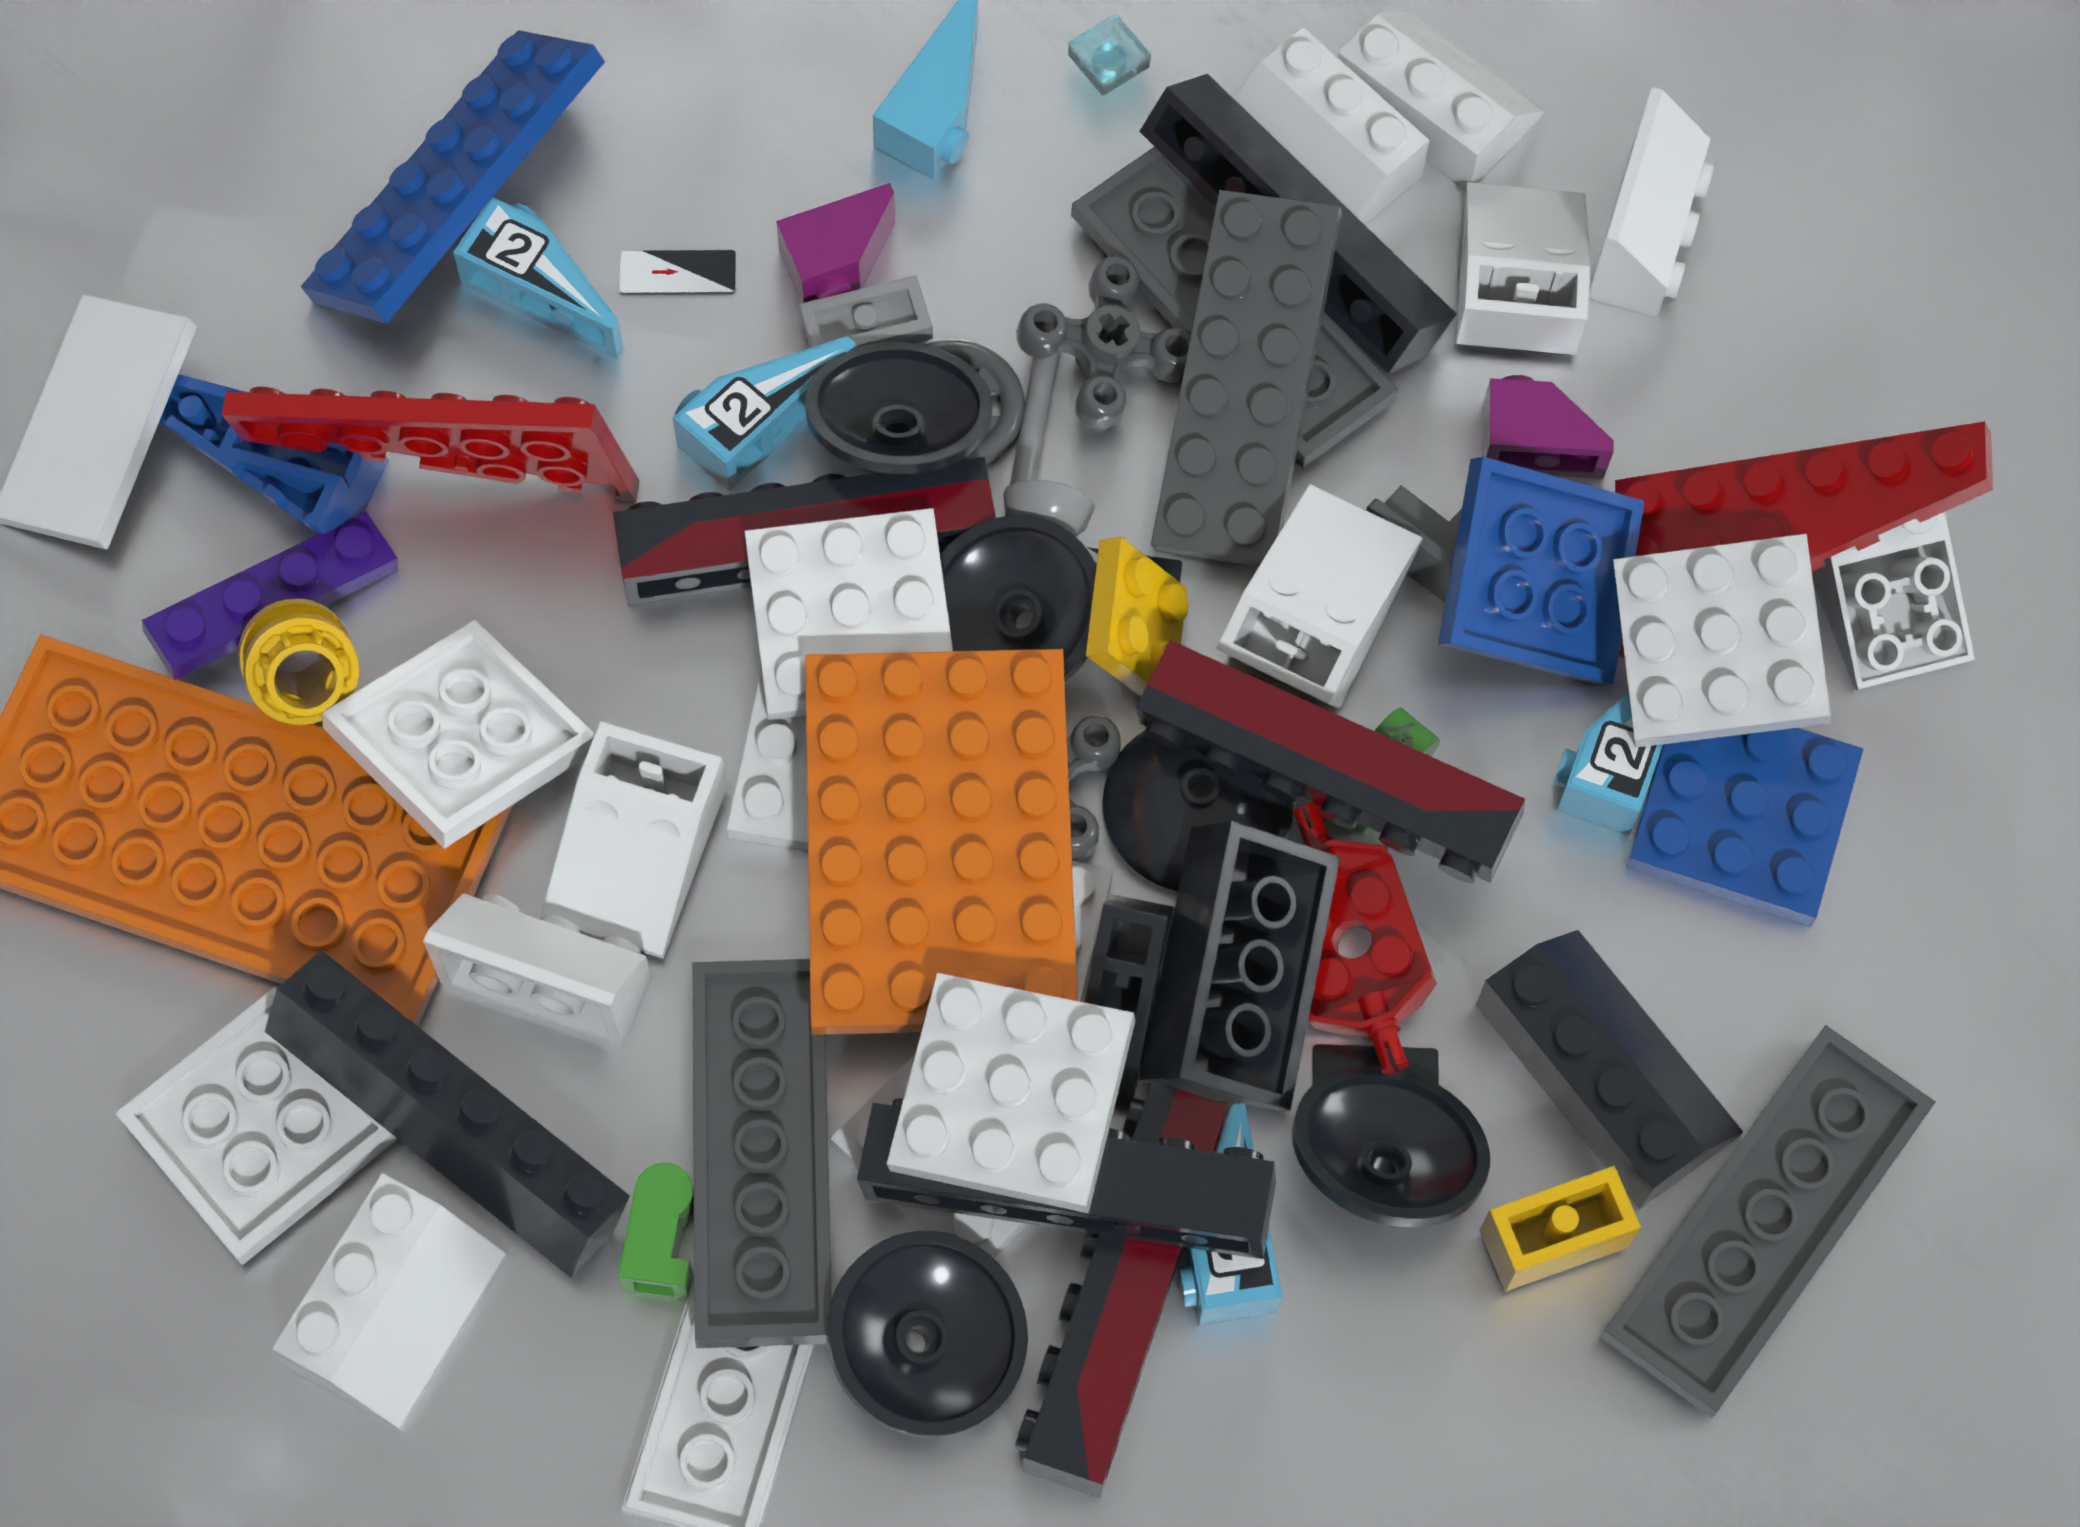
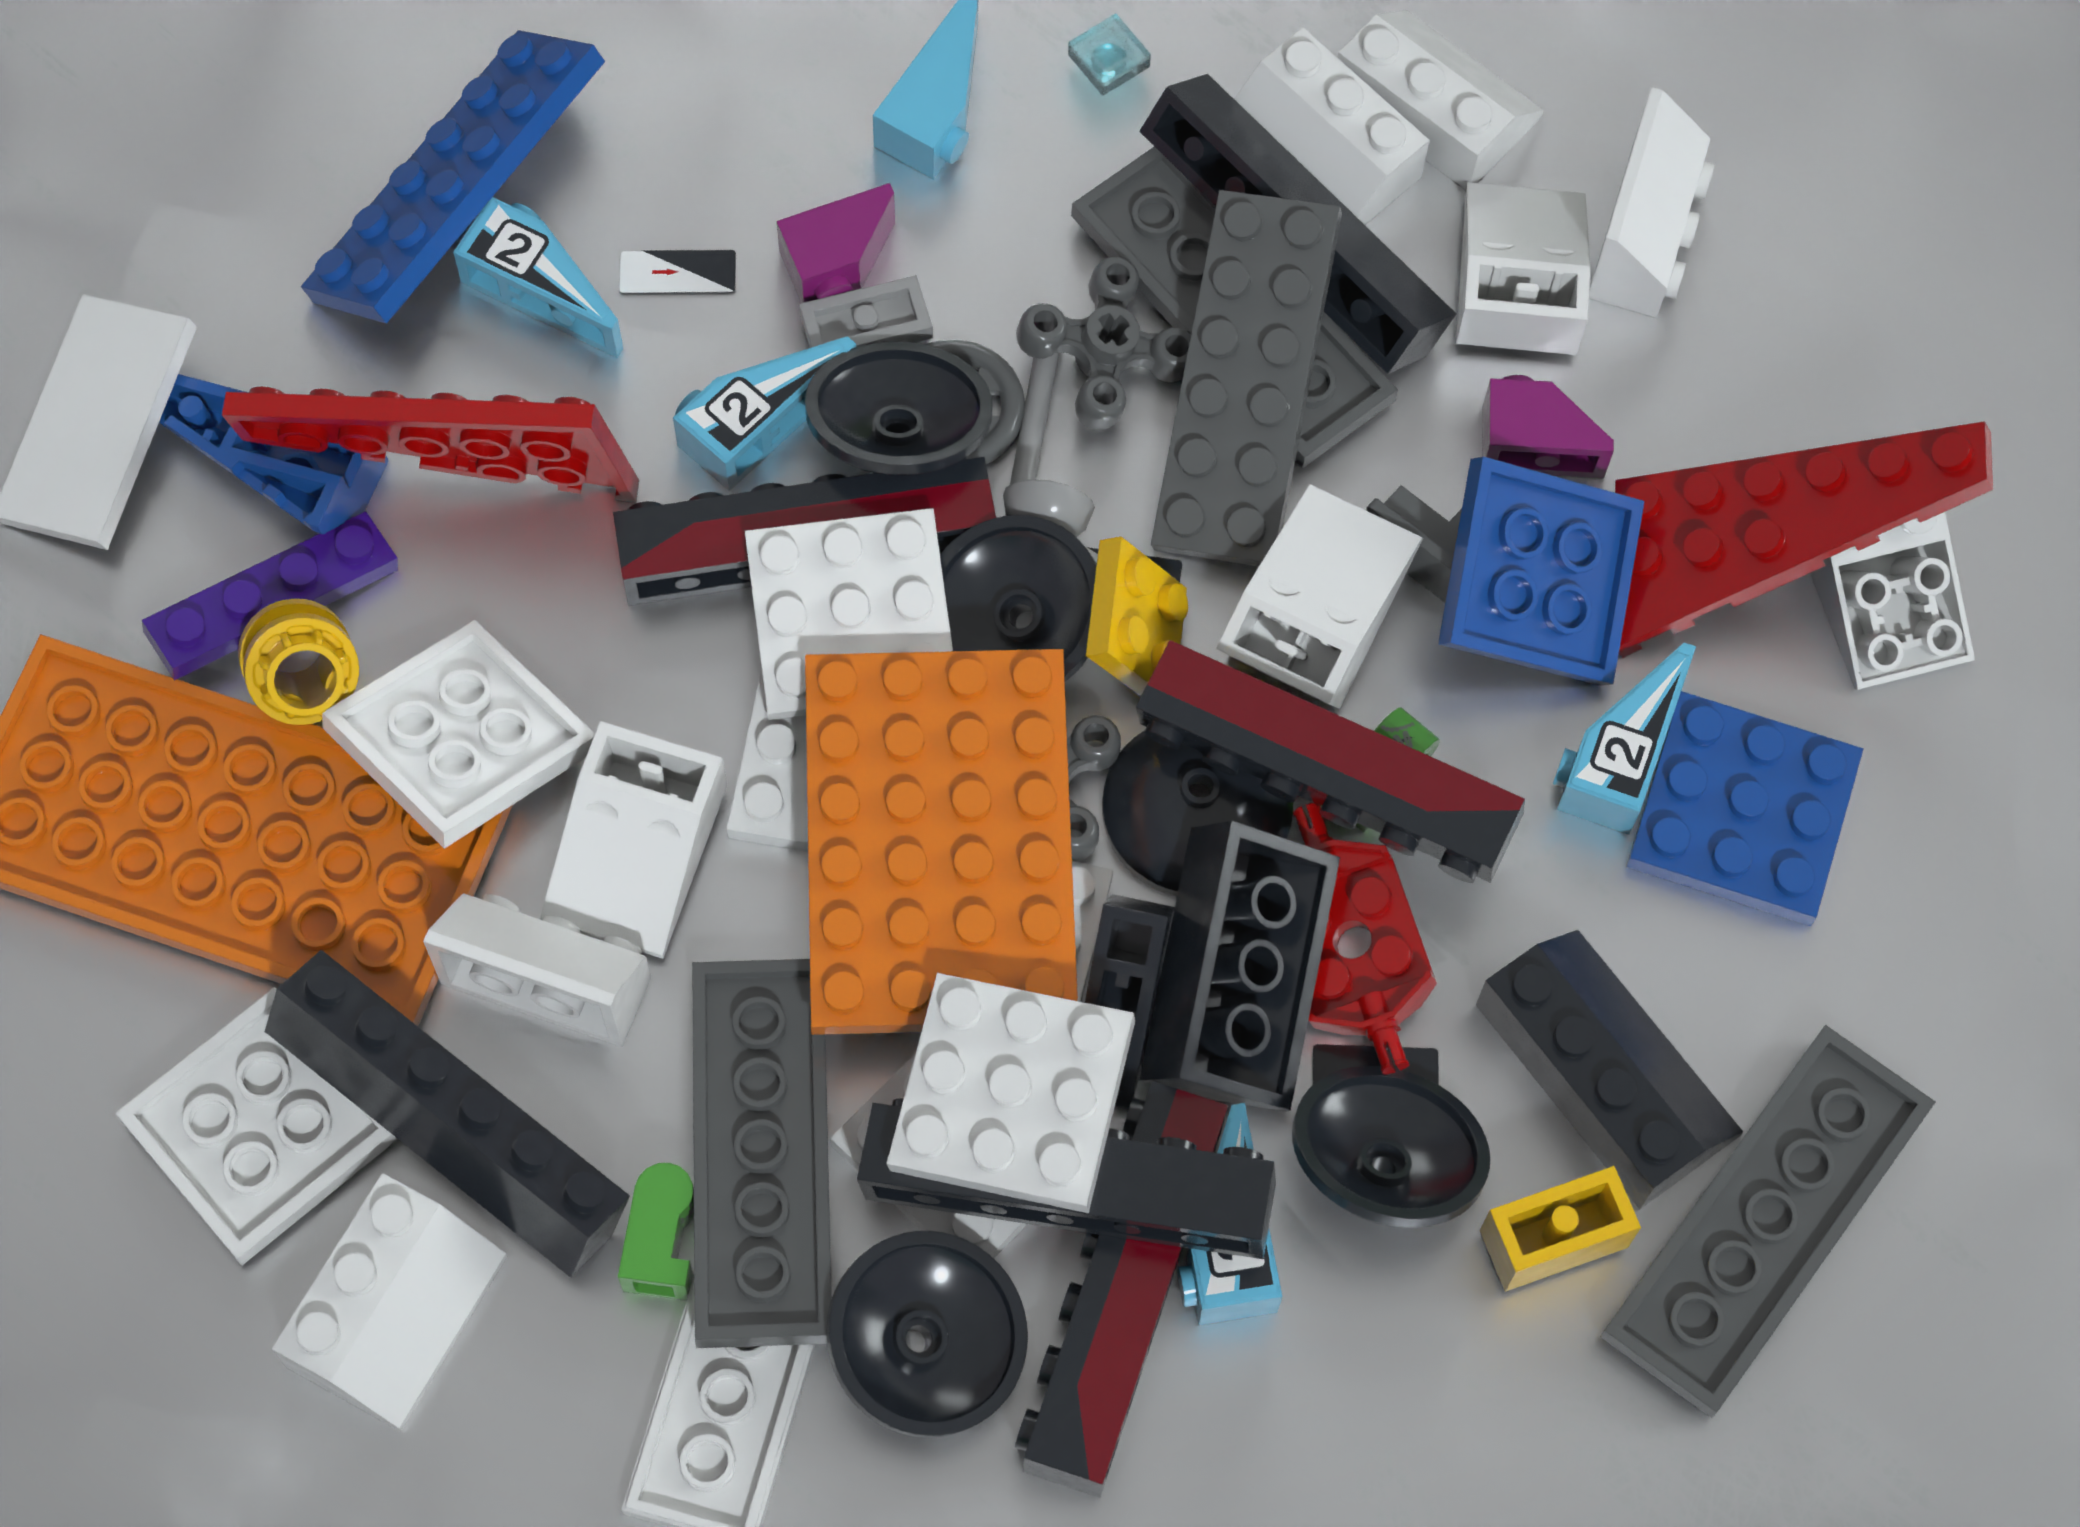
white plate [1613,534,1832,748] -> none

